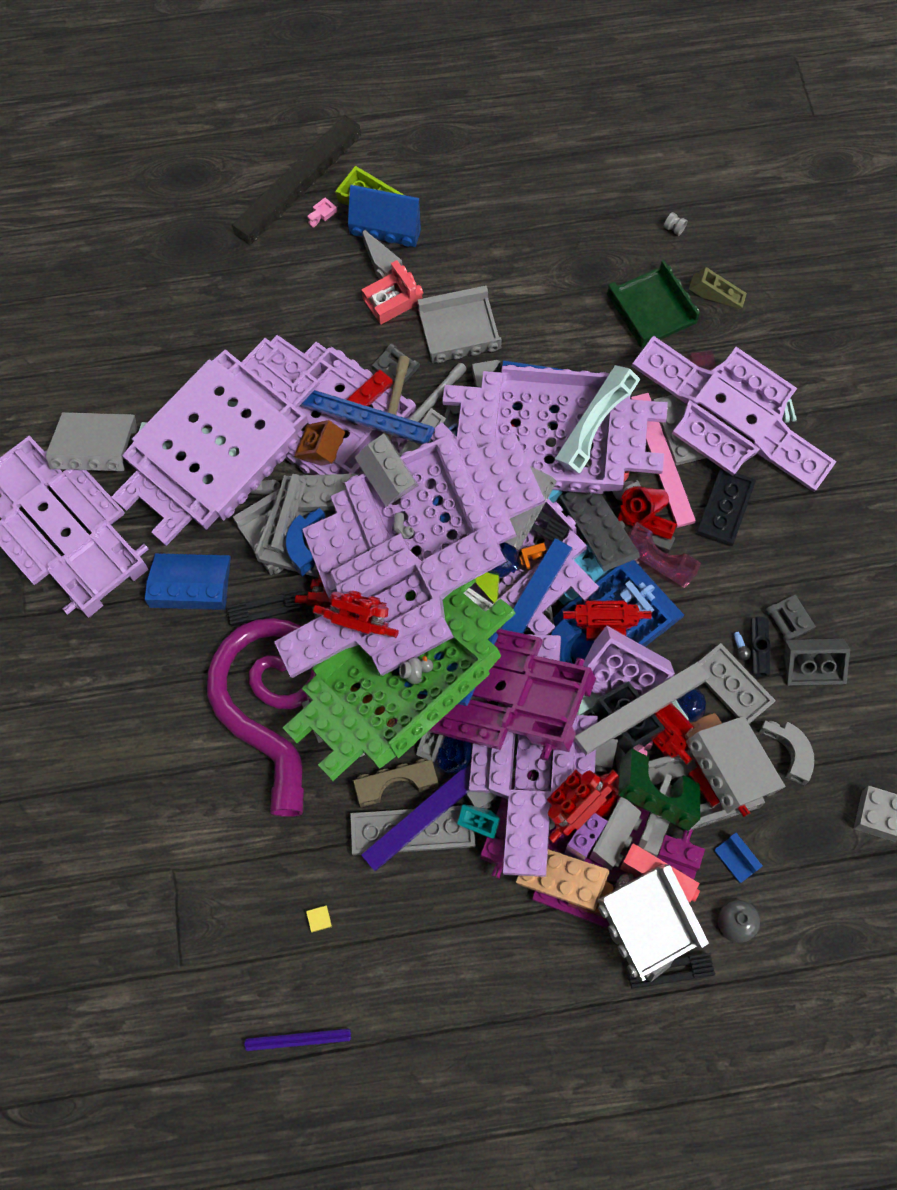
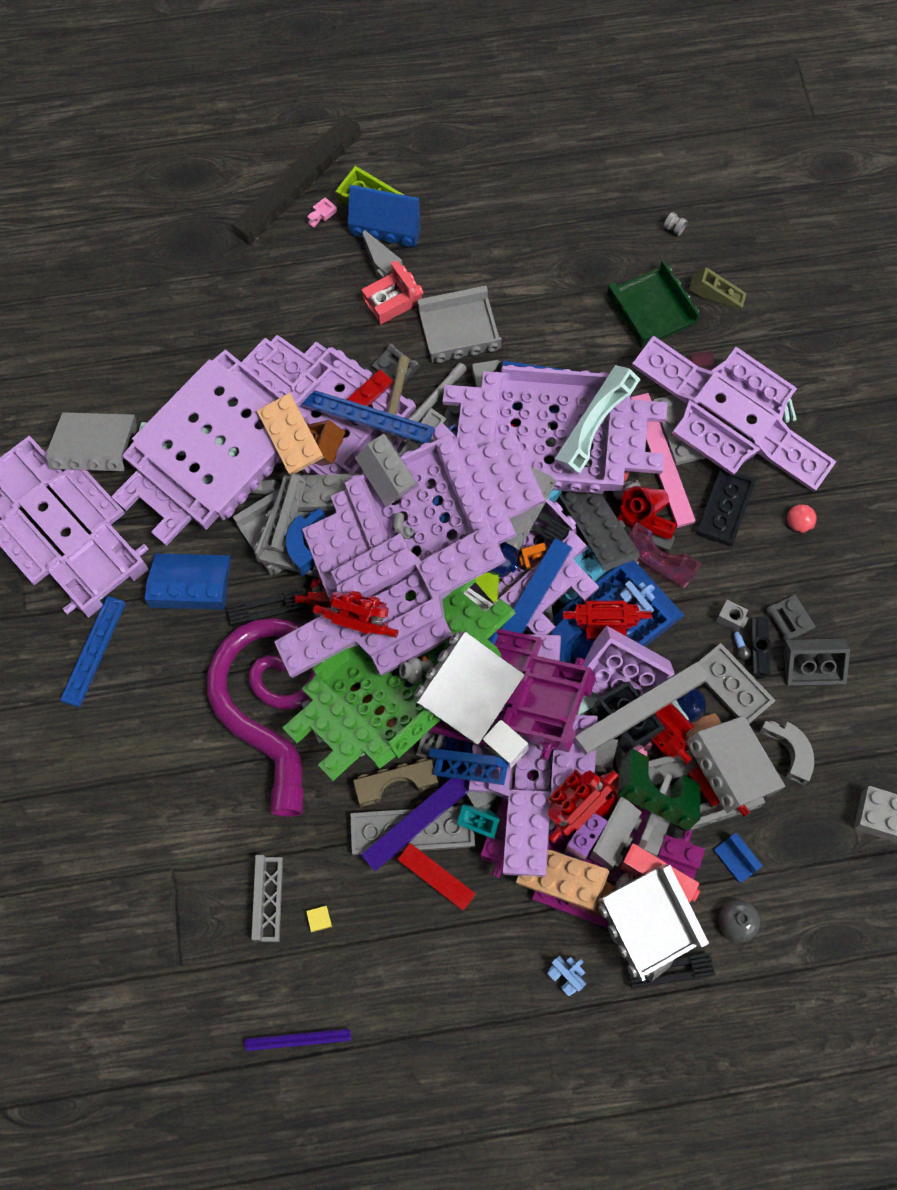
none -> blue tile [60,596,126,708]
none -> light grey fence [252,855,283,942]
none -> light nougat plate [257,393,324,476]
none -> red tile [398,843,476,911]
none -> panel [413,631,524,745]
none -> blue fence [429,748,508,785]
none -> white piece [483,720,529,769]
none -> light blue hips [548,956,586,996]
none -> light grey brick [716,600,748,632]
none -> coral hair [787,504,817,533]

